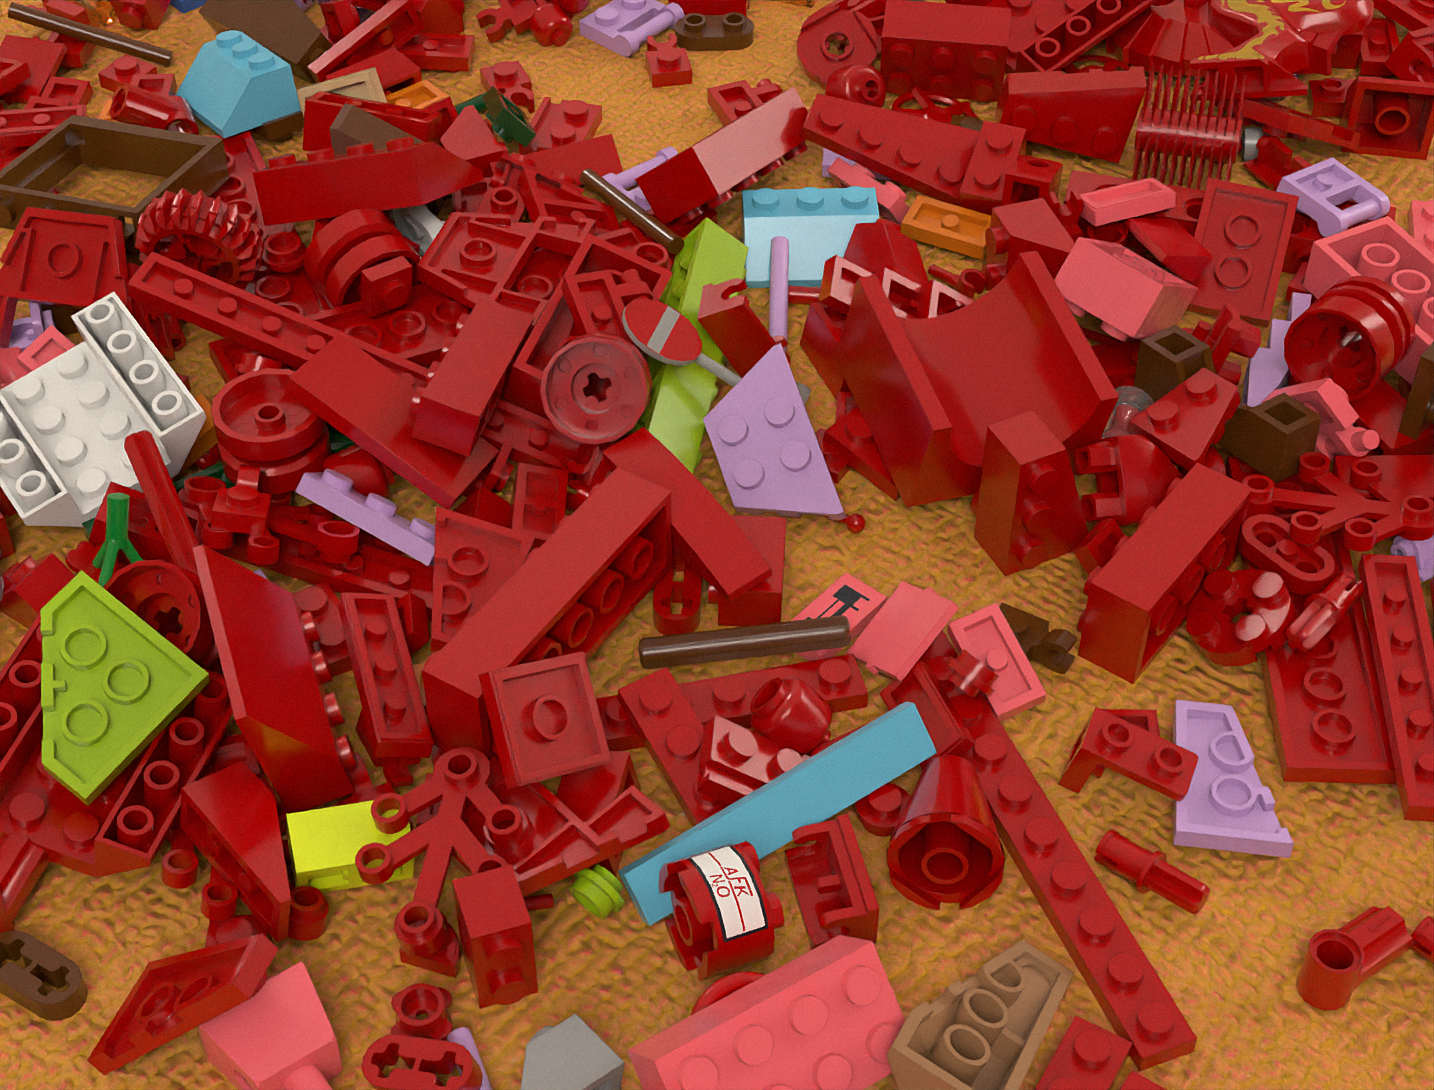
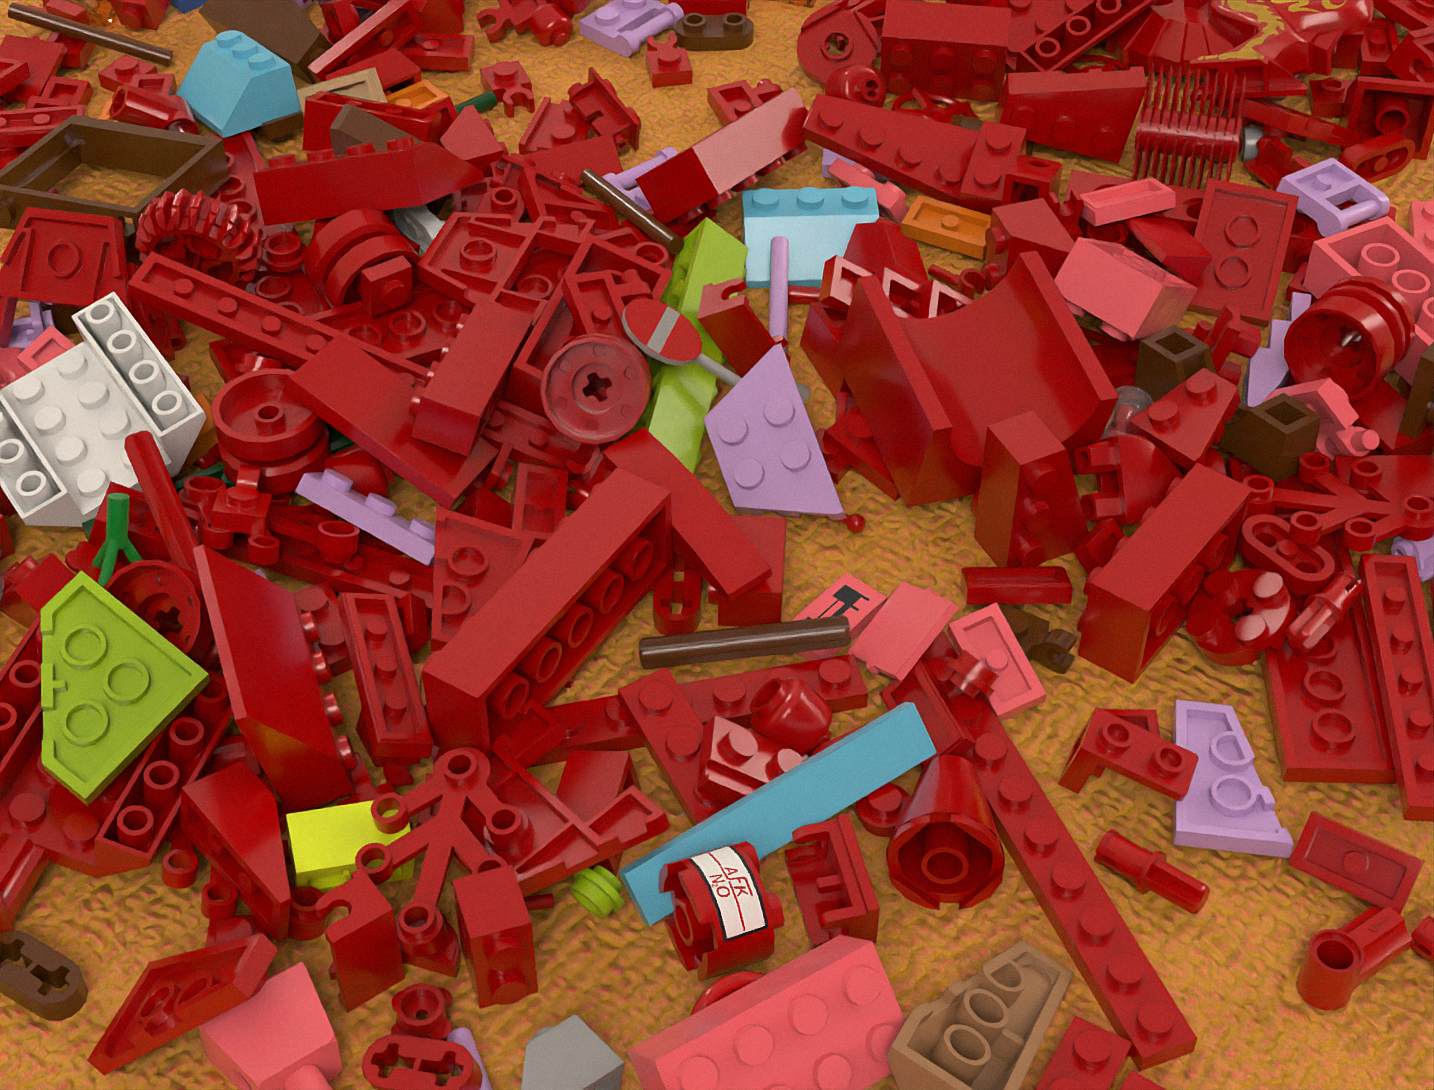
red plate [478,651,612,789] -> none
dark green plate [482,86,536,148] -> none
none -> red hinge [315,868,405,1013]
none -> red hinge [567,67,642,152]
none -> red tile [961,566,1073,604]
none -> red plate [1288,811,1425,915]
none -> red plate [1337,131,1415,184]

